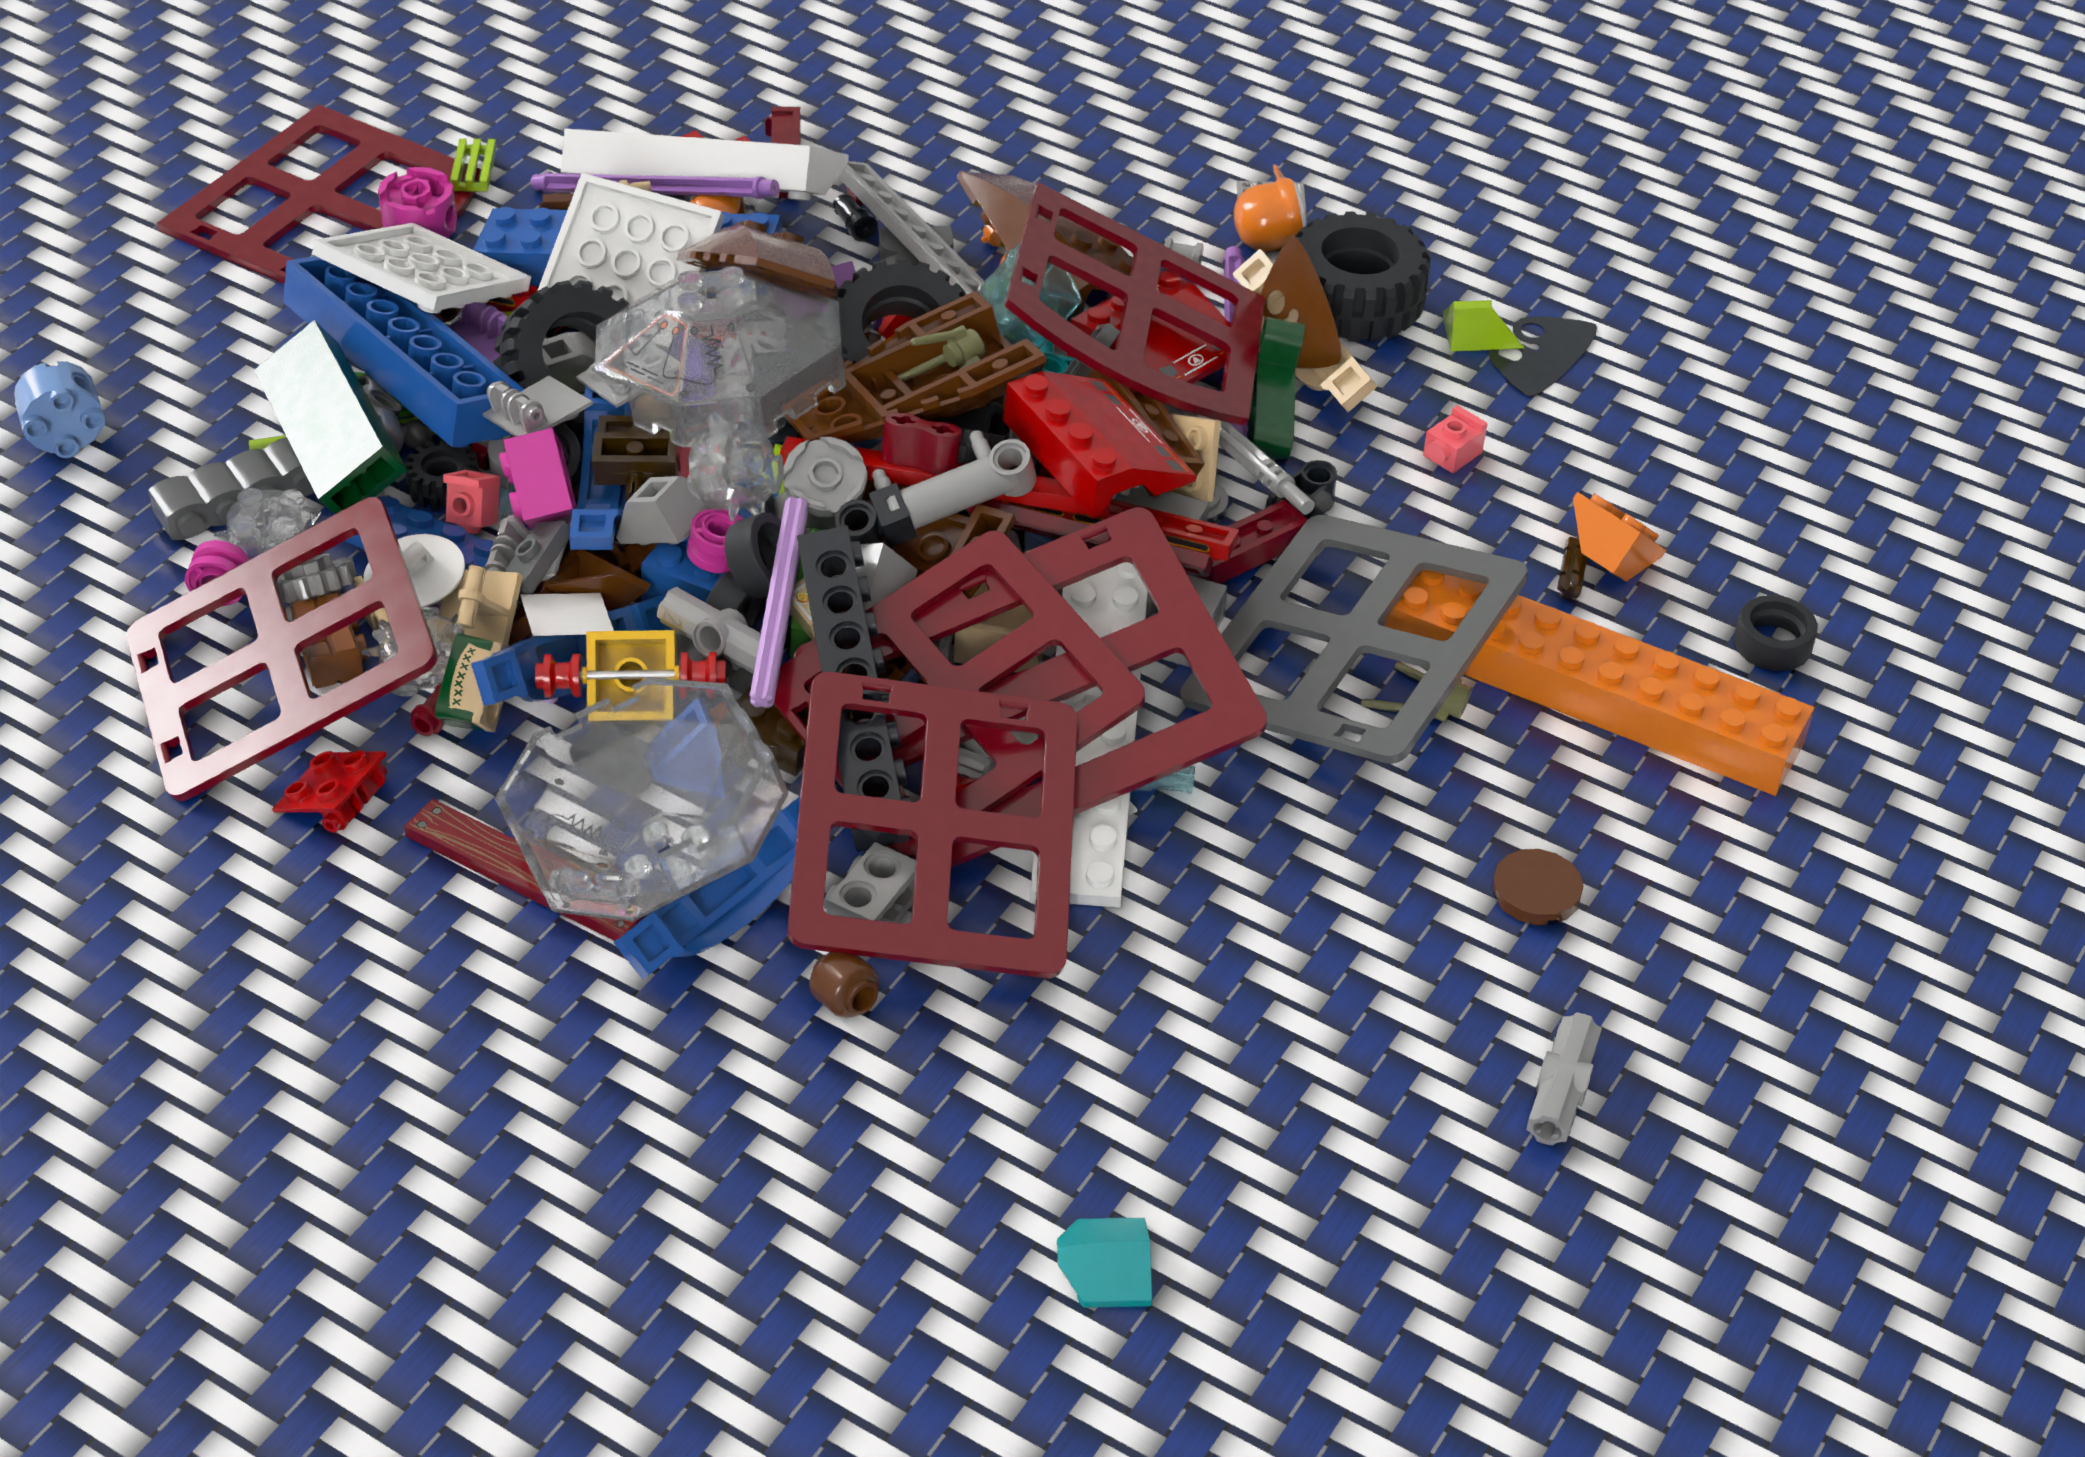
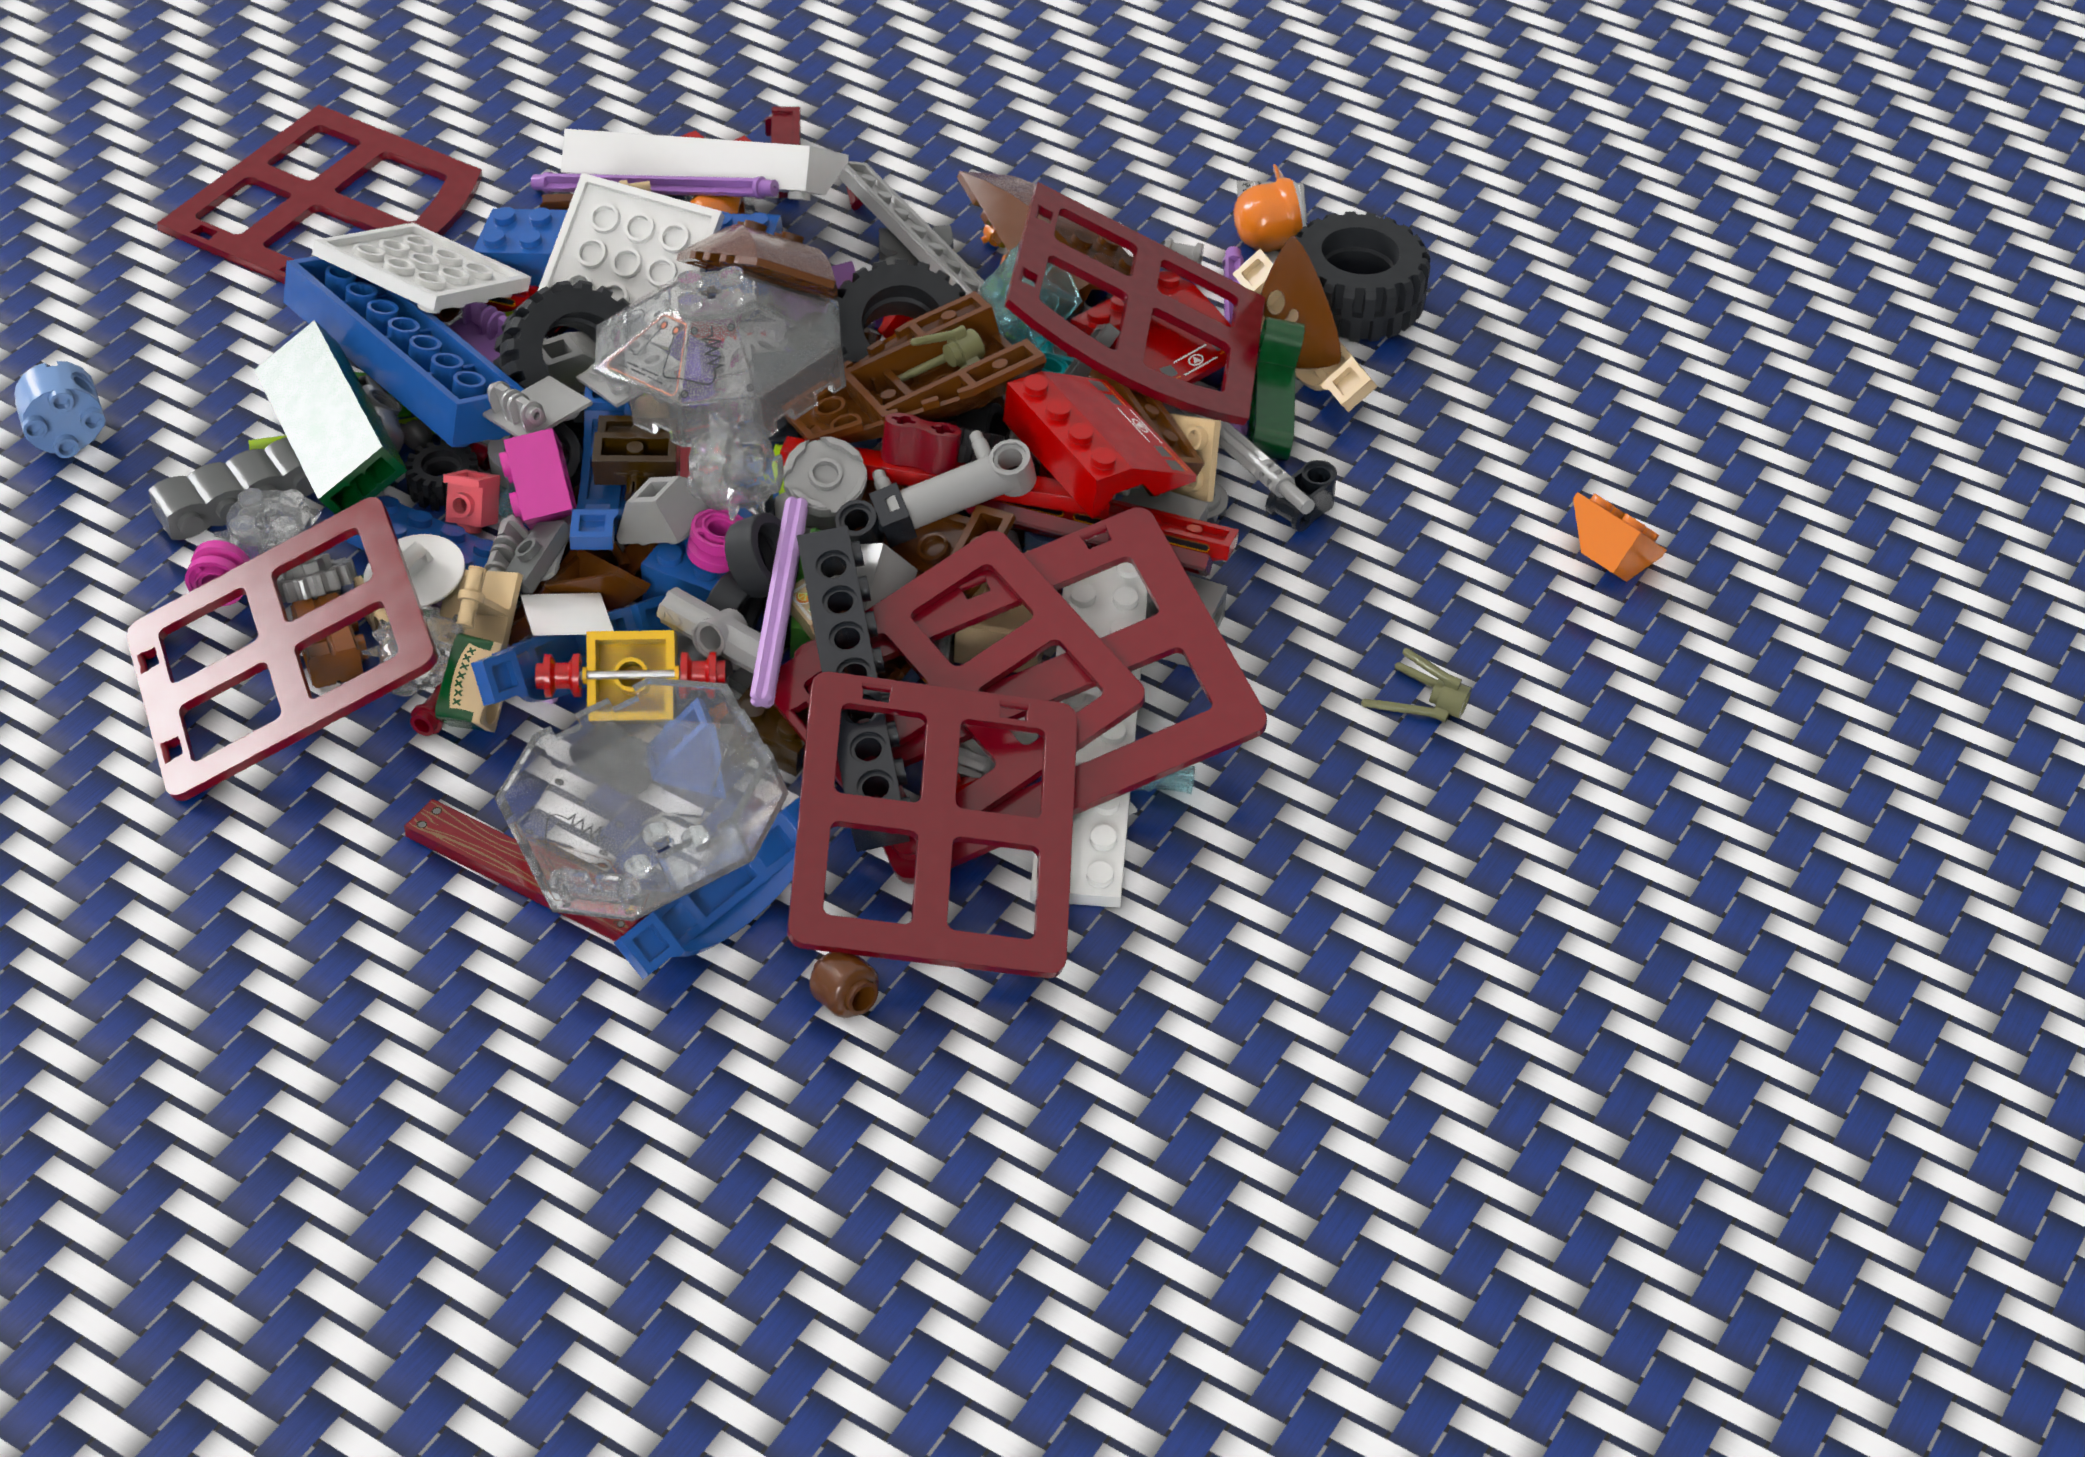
red hinge [272,750,387,833] -> none
dark pink brick [378,167,457,238] -> none
lime tile [450,138,496,192] -> none
light grey brick [824,842,916,923] -> none
black pin [832,194,878,242] -> none
teal slope [1057,1218,1152,1308] -> none
dark grey window [1180,515,1528,764] -> none
dark red container [1191,500,1308,584] -> none
orange brick [1384,570,1815,796] -> none
coral brick [1423,405,1488,474] -> none
lime slope [1443,300,1524,352] -> none
black piece [1489,316,1597,396] -> none
reddish brown tile [1492,849,1584,925] -> none
light grey piece [1526,1012,1602,1146] -> none
dark brown axle [1557,536,1587,600] -> none
black tyre [1734,595,1818,671] -> none

